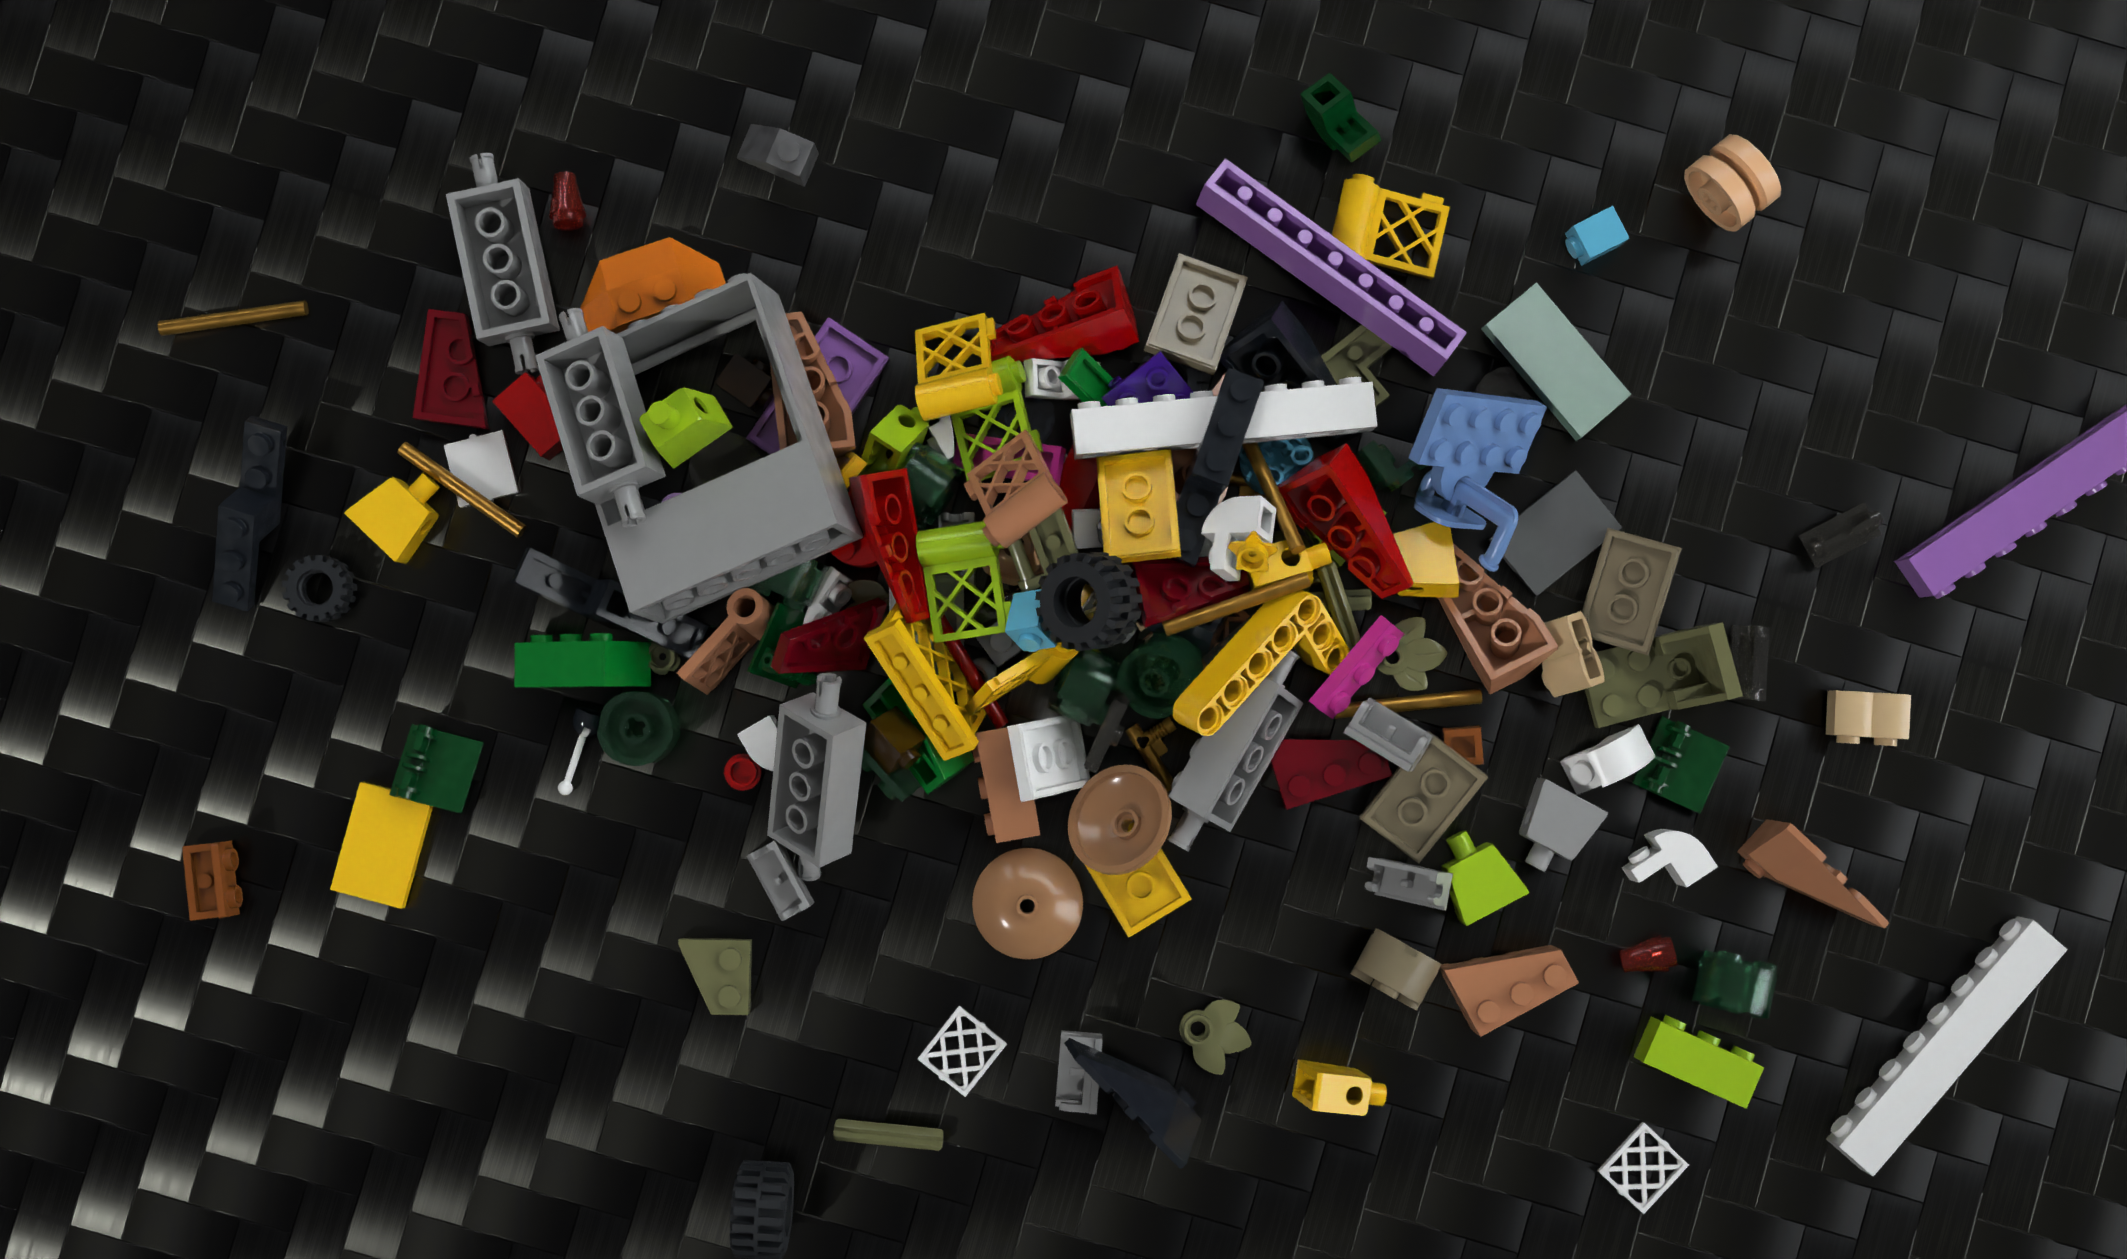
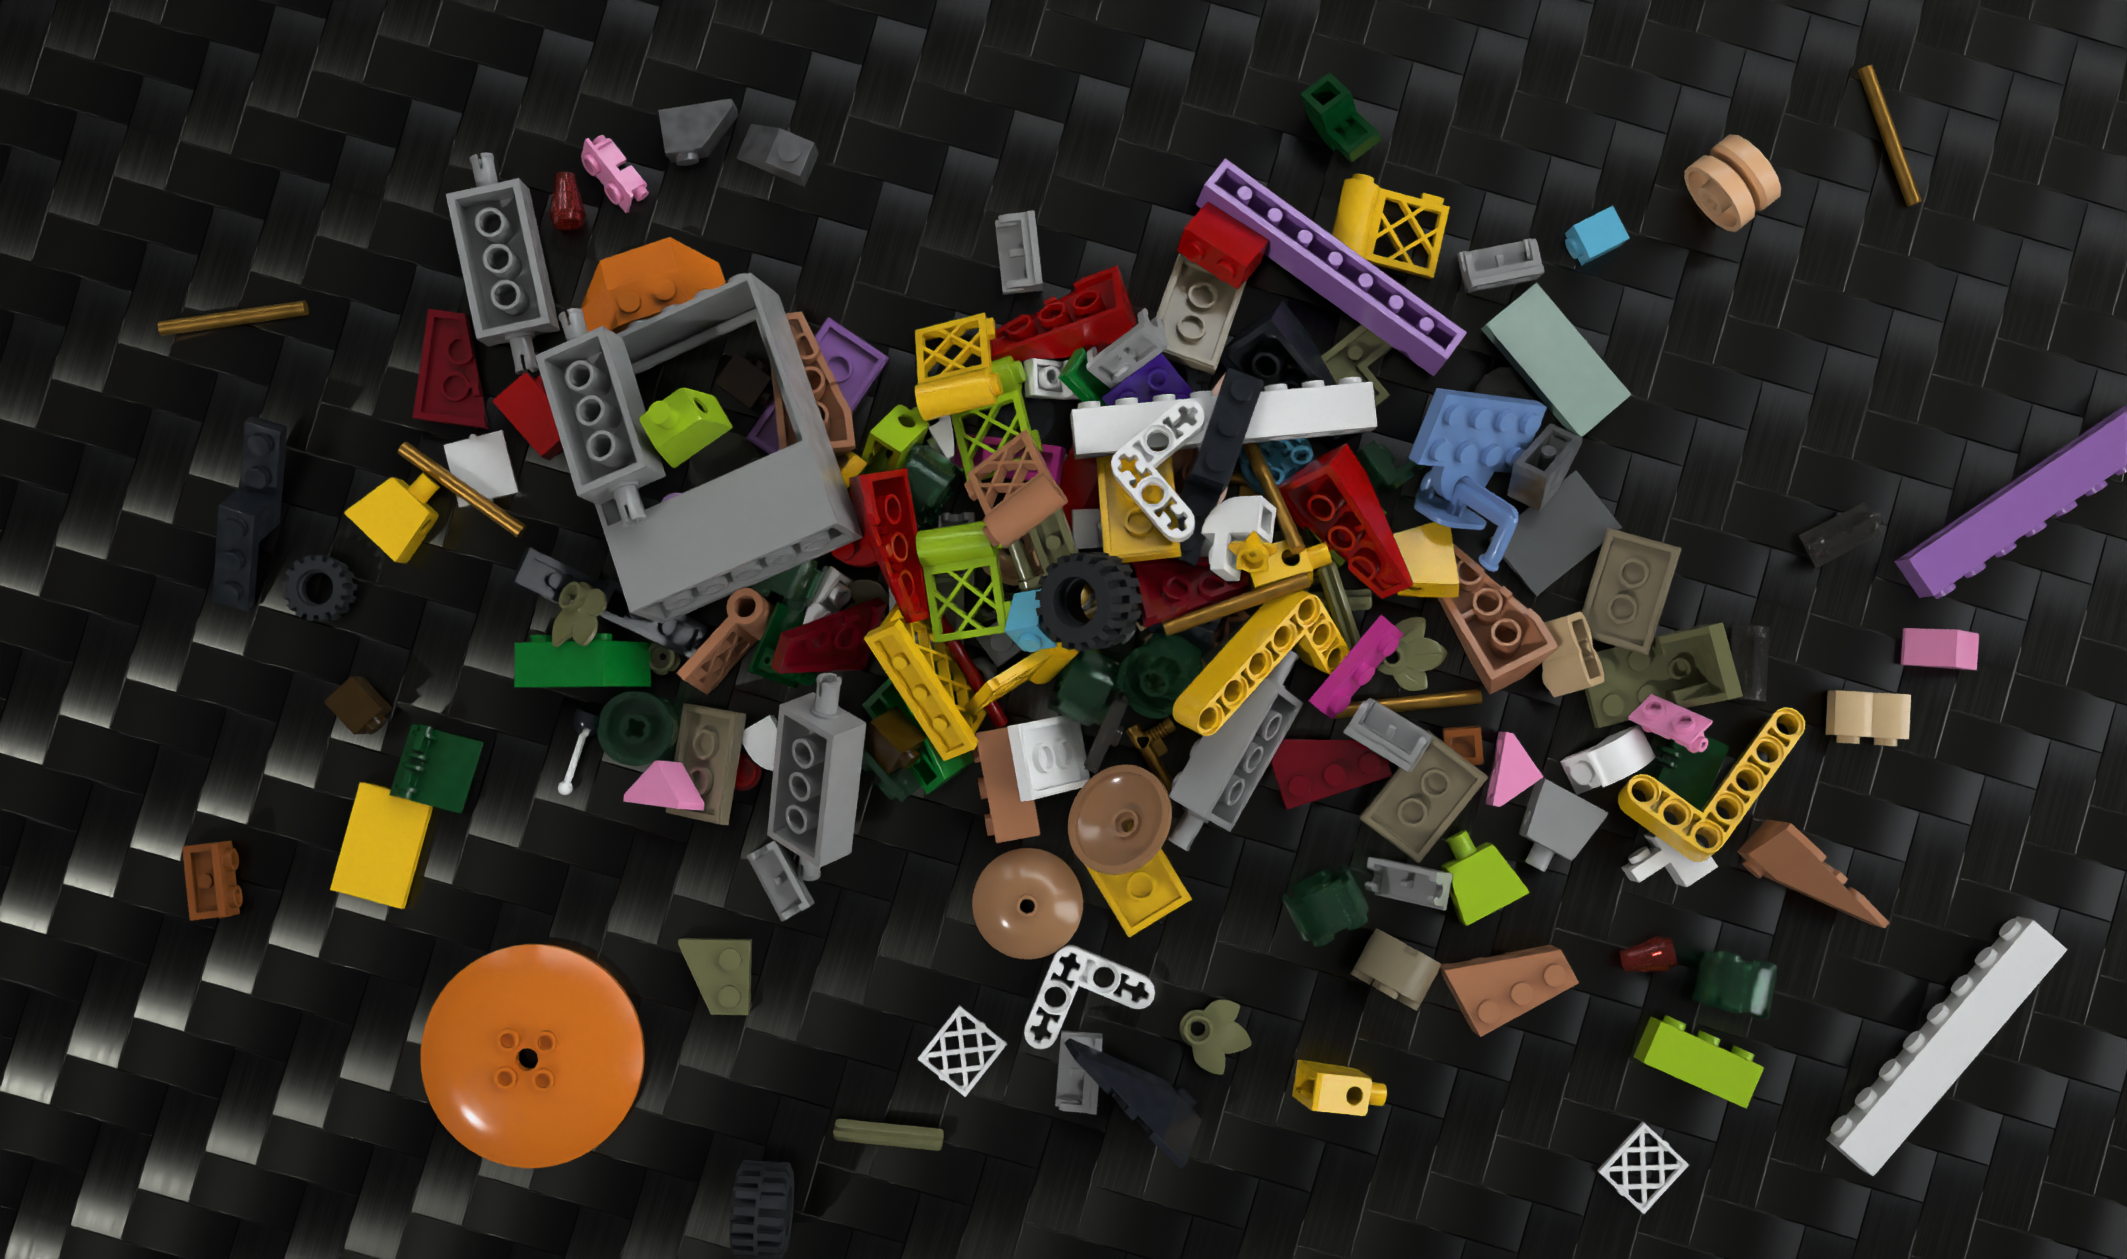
none -> dark brown brick [324,676,393,735]
none -> orange dish [421,944,645,1168]
none -> olive plate [552,582,607,647]
none -> bright pink hinge [581,135,649,213]
none -> bright pink slope [623,760,705,811]
none -> flat silver slope [658,98,738,166]
none -> dark tan tile [666,703,746,825]
none -> light grey hinge [995,210,1043,295]
none -> white beam [1024,945,1155,1049]
none -> light grey hinge [1086,308,1168,389]
none -> white beam [1111,399,1205,542]
none -> red brick [1177,202,1269,290]
none -> clear green brick [1282,865,1369,947]
none -> light grey hinge [1457,238,1545,294]
none -> bright pink slope [1486,732,1543,807]
none -> flat silver slope [1507,423,1583,511]
none -> yellow beam [1618,707,1805,862]
none -> bright pink hinge [1628,694,1713,753]
none -> pearl gold bar [1858,65,1922,207]
none -> bright pink slope [1901,628,1979,670]

